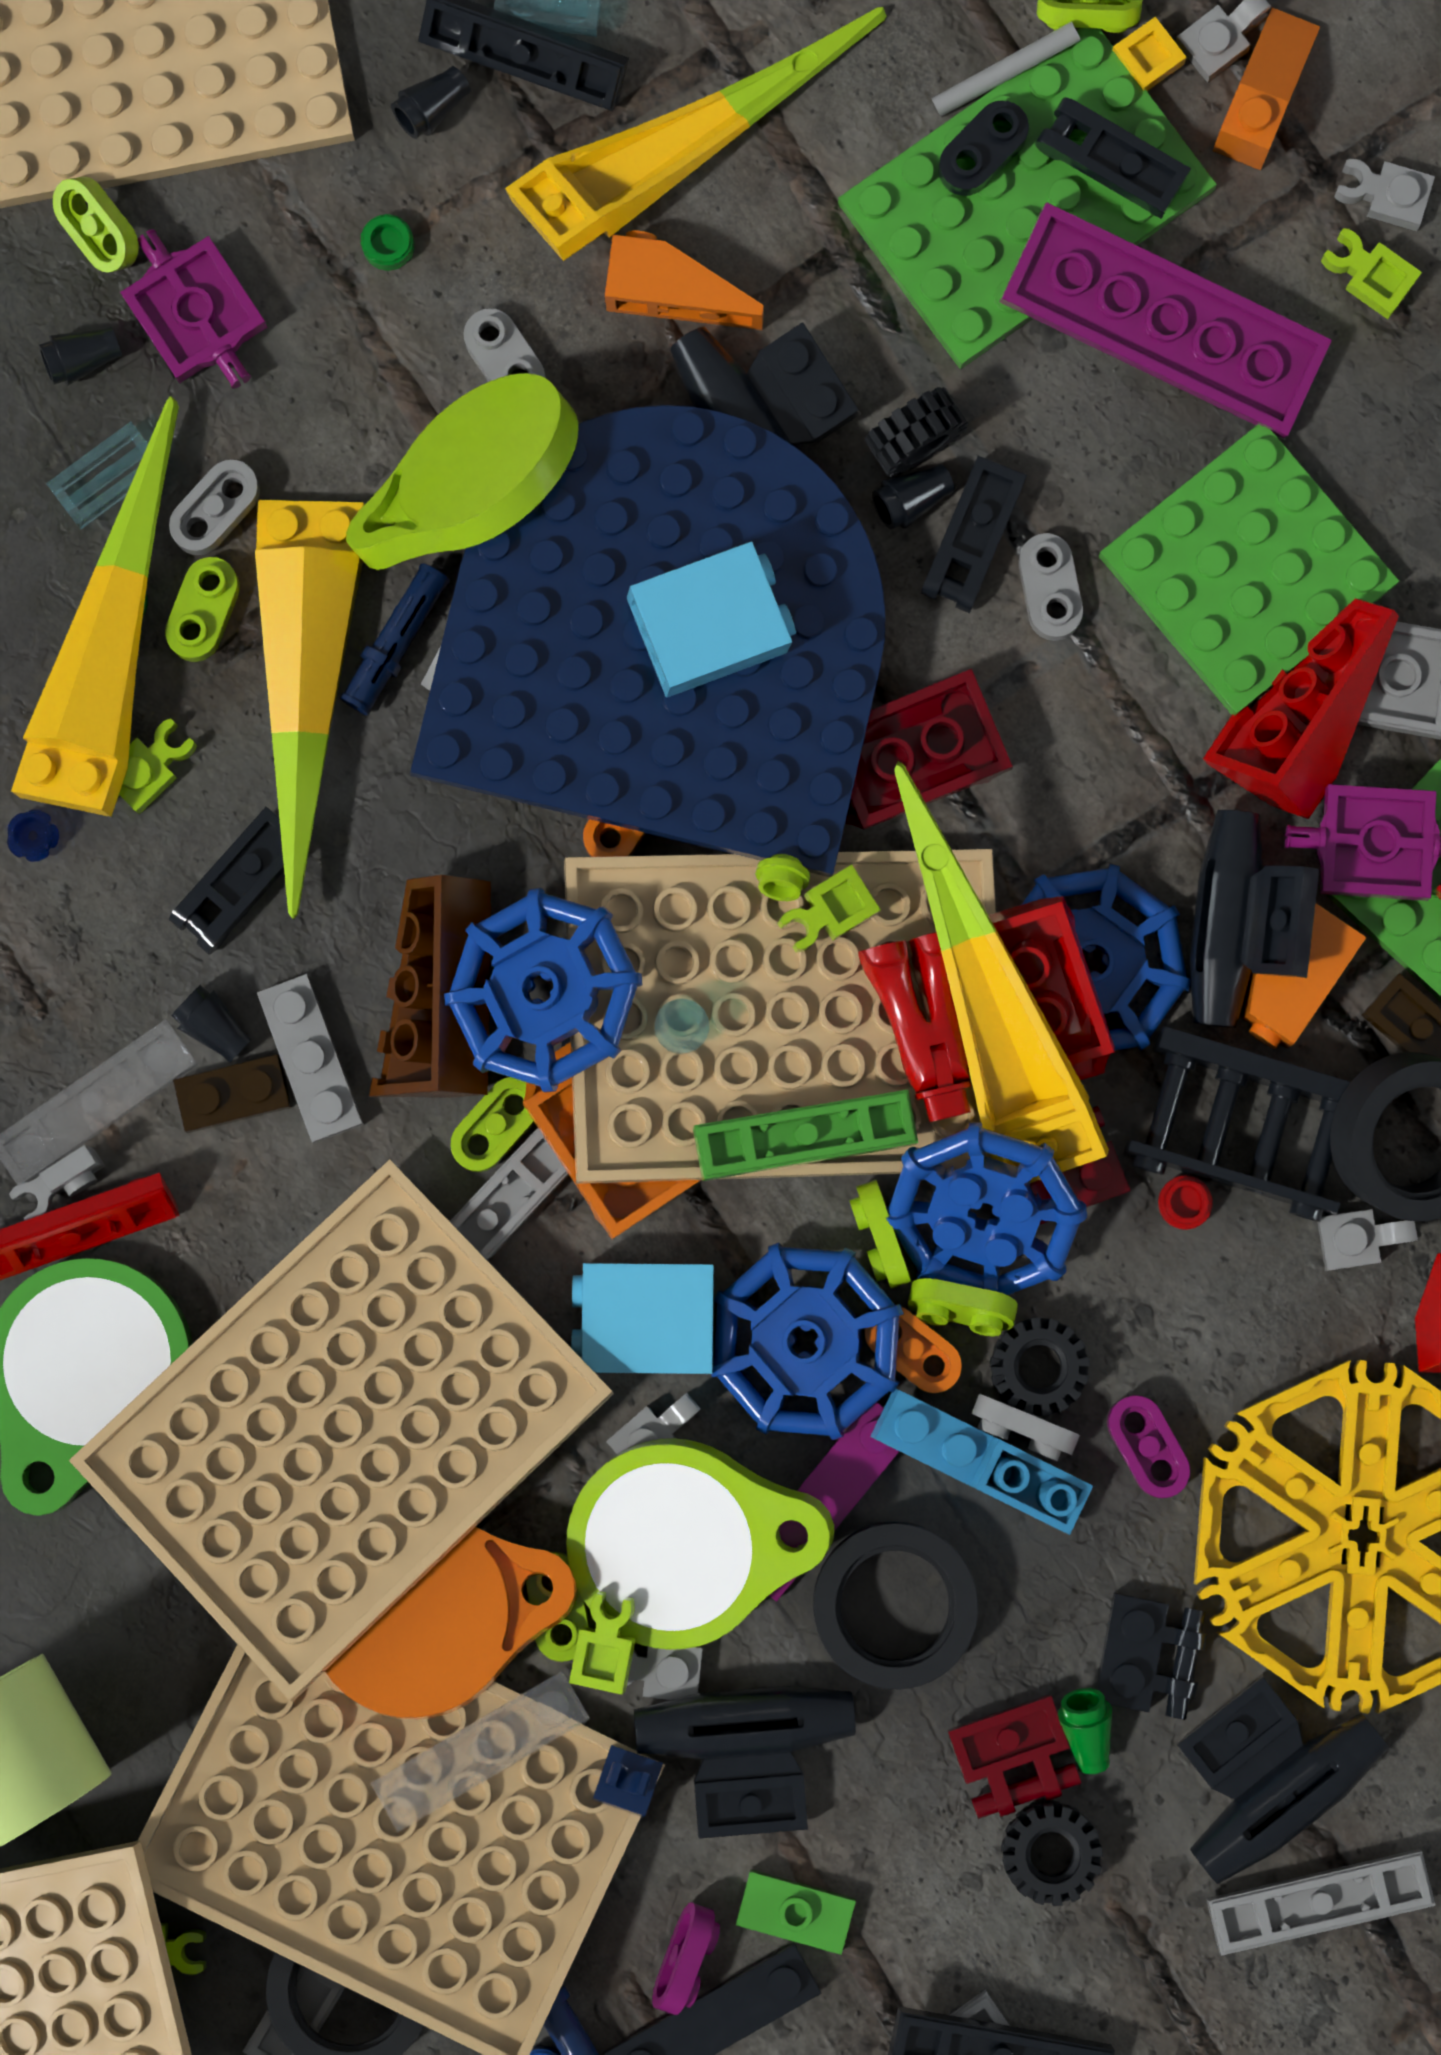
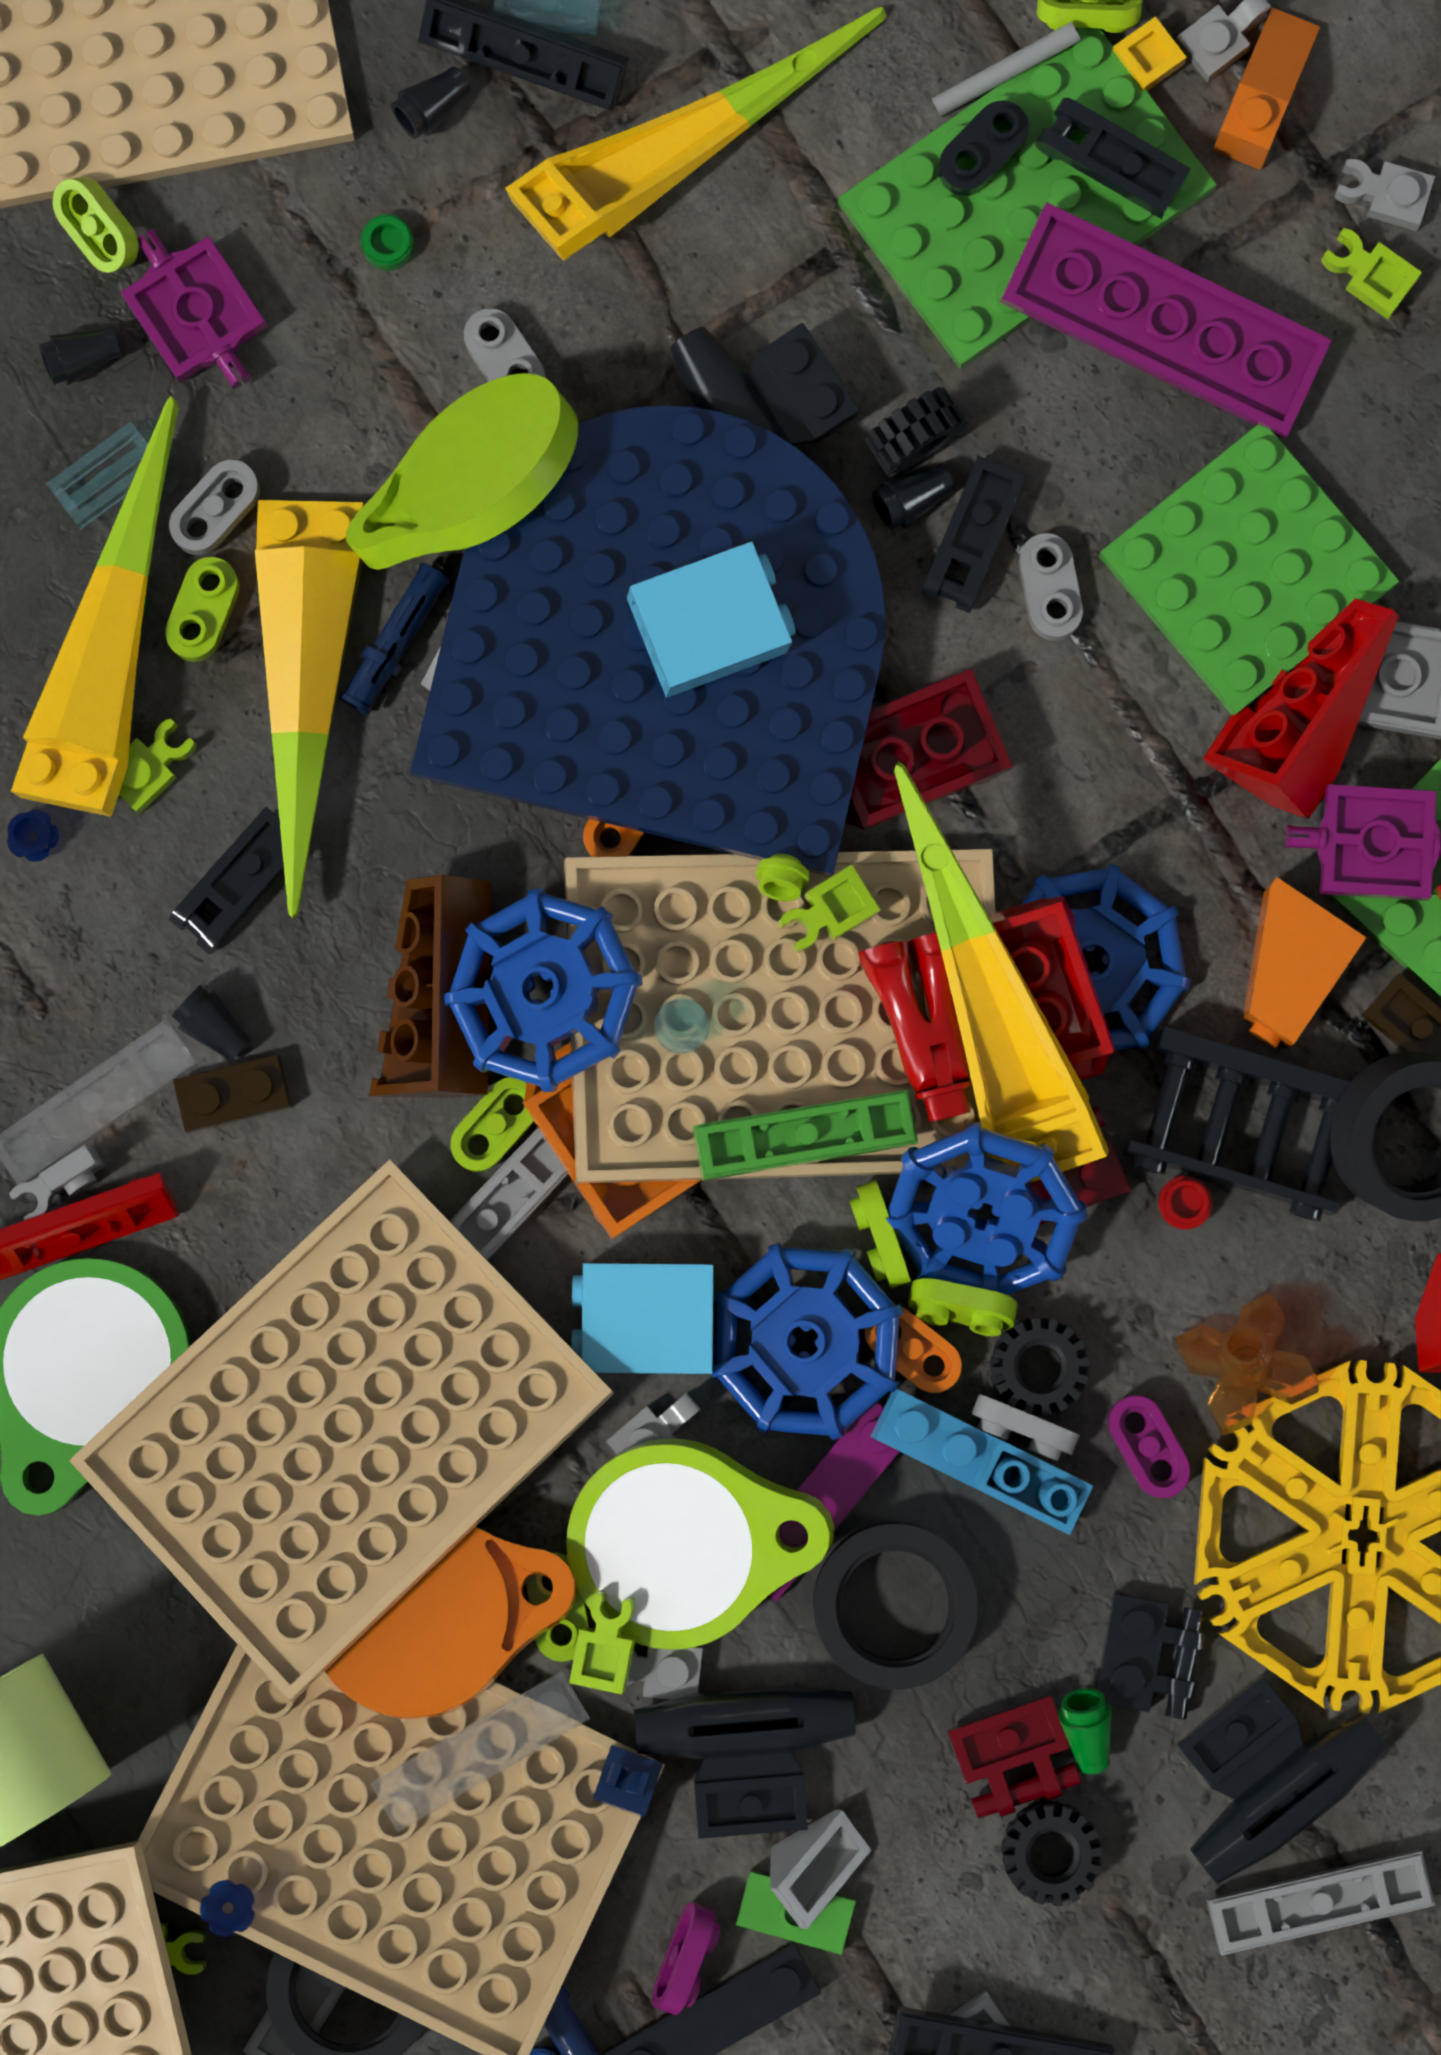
light grey plate [257,974,364,1144] -> none
orange slope [605,230,764,330] -> none
black plate [1190,810,1319,1028] -> none
light grey plate [1318,1209,1418,1271] -> none
none -> clear blue plate [200,1880,255,1937]
none -> light grey slope [770,1810,871,1929]
none -> clear orange plant [1175,1294,1319,1435]

